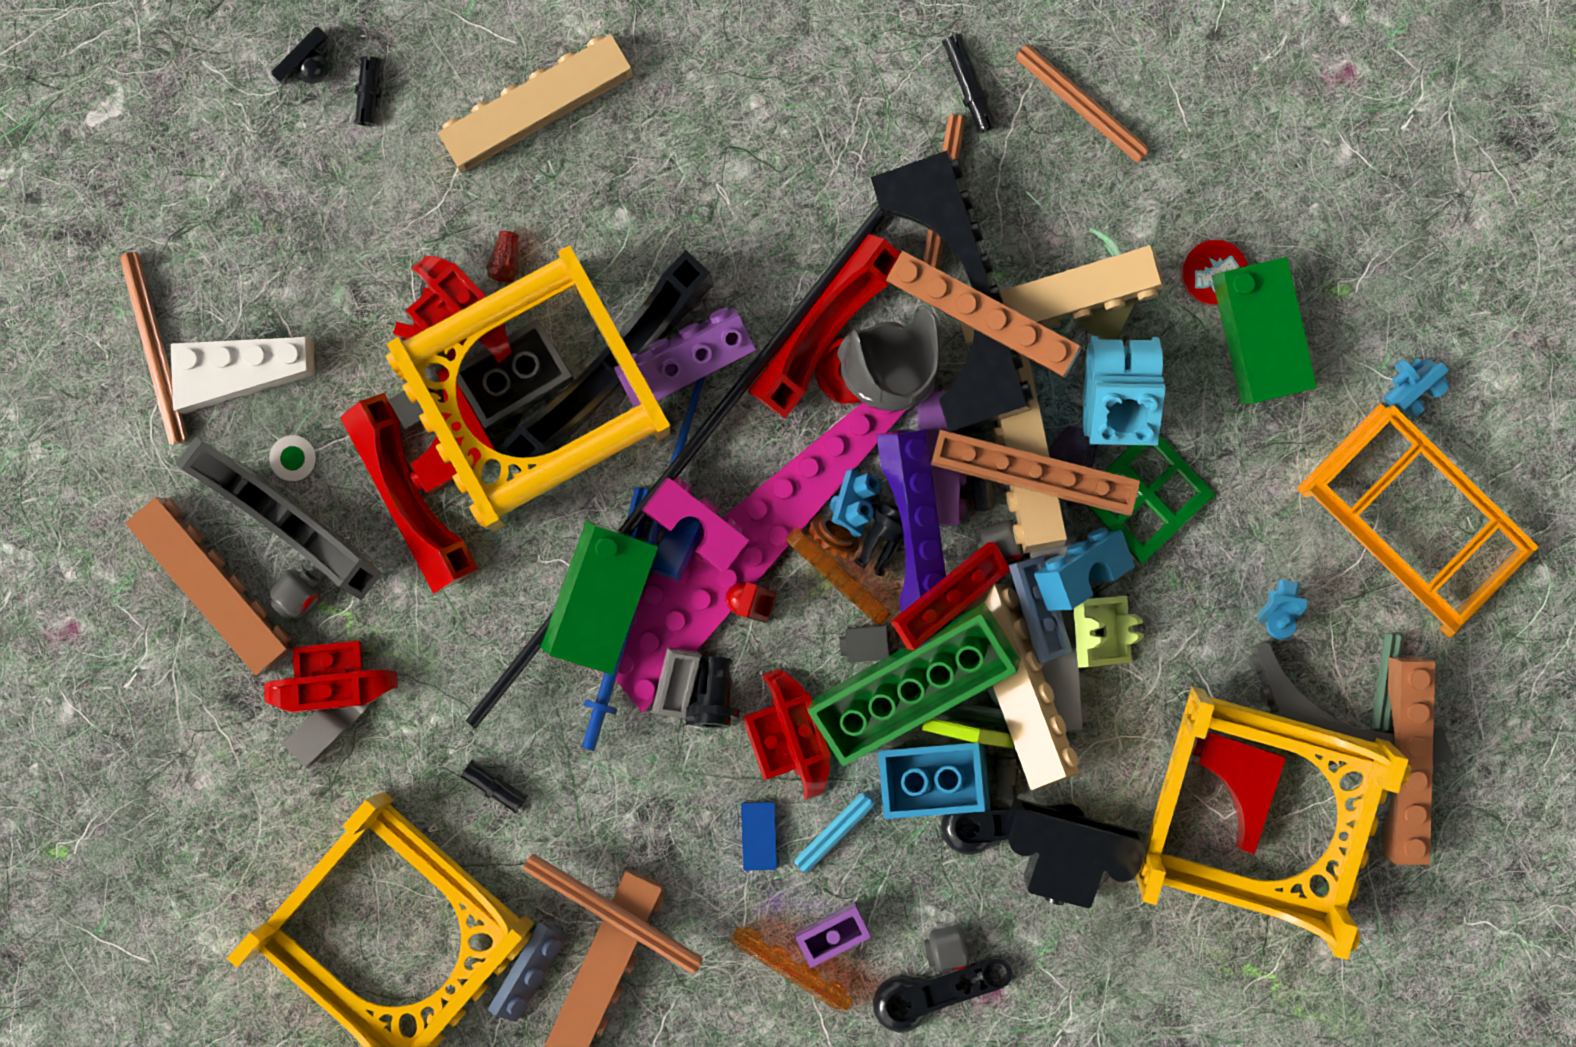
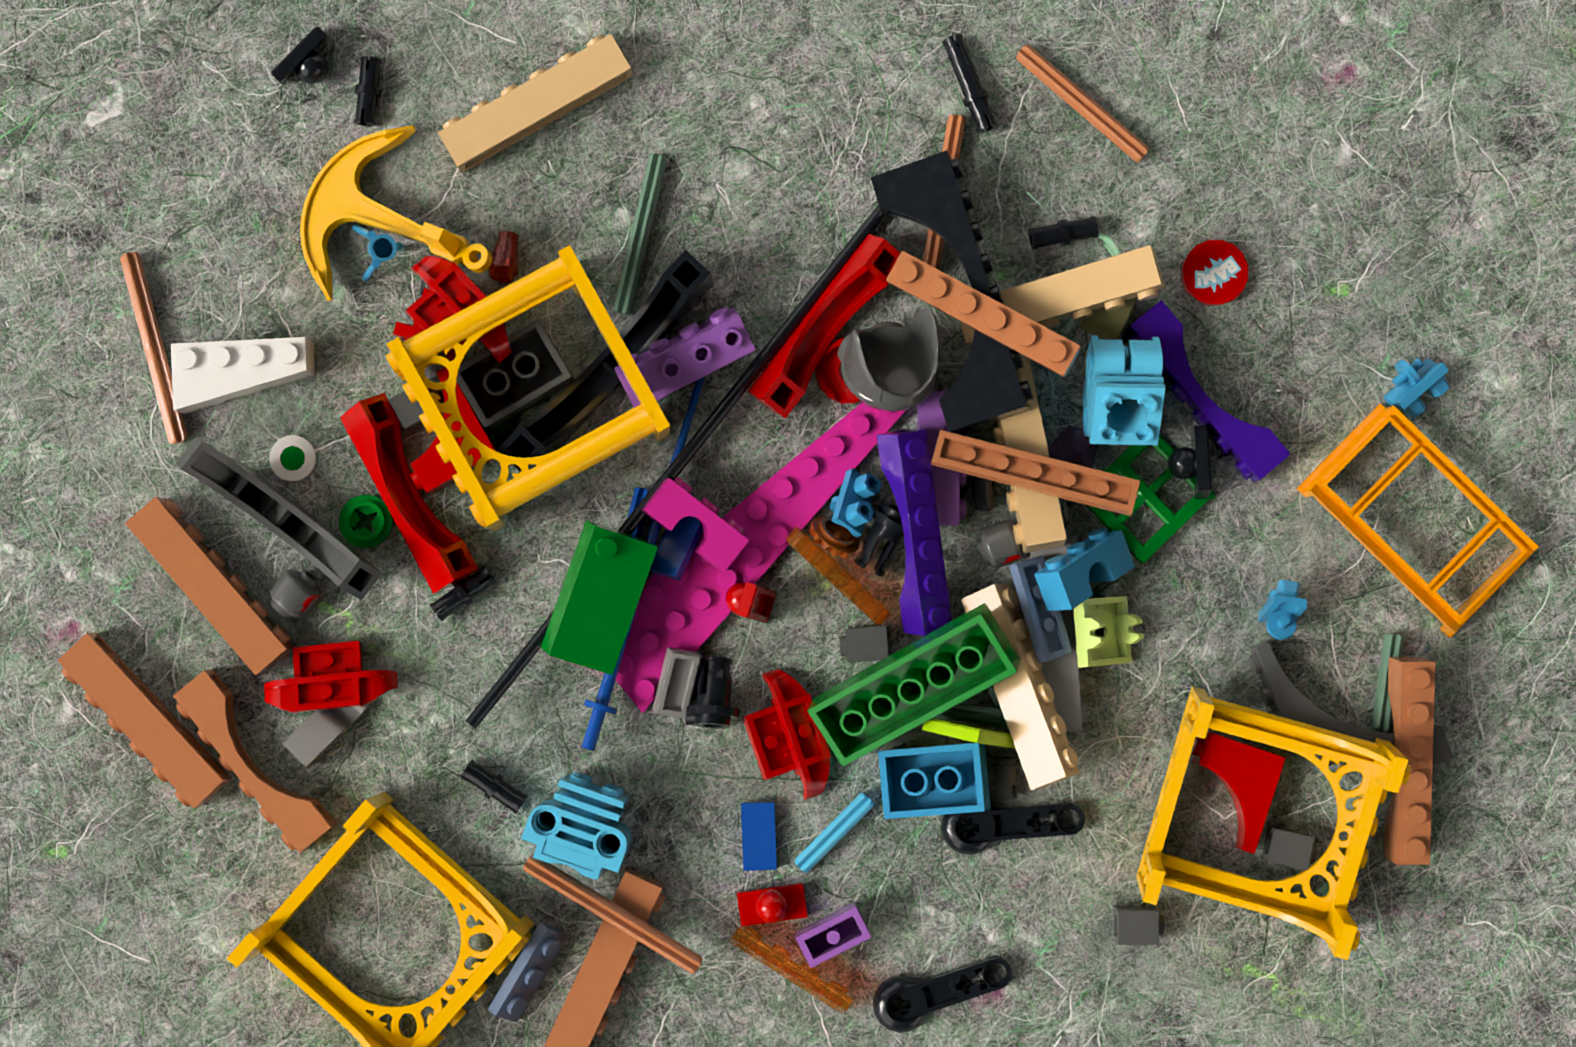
red plate [891,542,1010,650] -> none
dark grey head [924,925,975,973] -> none
black brick [1005,798,1148,908] -> none
green brick [1211,257,1317,405] -> none
none -> nougat brick [57,633,232,809]
none -> nougat arch [173,669,338,853]
none -> yellow piece [300,125,492,302]
none -> green gear [339,495,393,548]
none -> dark azure plant [352,224,406,281]
none -> black pin [429,566,497,621]
none -> medium azure piece [521,772,632,880]
none -> sand green axle [614,153,667,315]
none -> red tile [737,882,808,927]
none -> black pin [1028,216,1099,249]
none -> dark grey brick [1113,906,1165,945]
none -> dark purple arch [1126,300,1291,482]
none -> black tile [1168,425,1212,500]
none -> dark grey brick [1261,826,1317,870]

